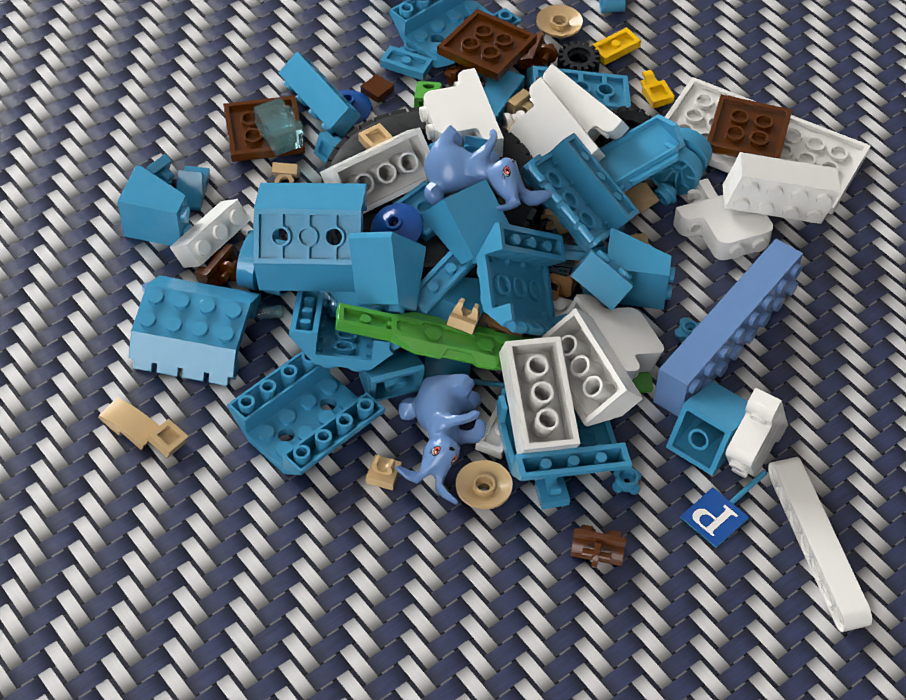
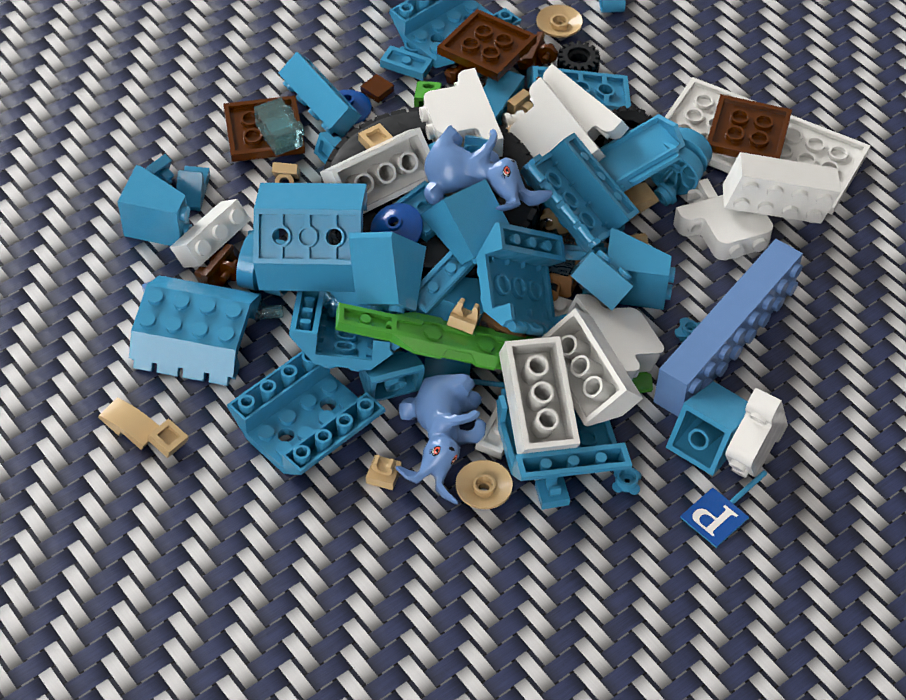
reddish brown hips [570,524,627,568] -> none
yellow plate [590,27,641,66] -> none
yellow plate [640,70,675,109] -> none
white beam [768,457,872,632] -> none

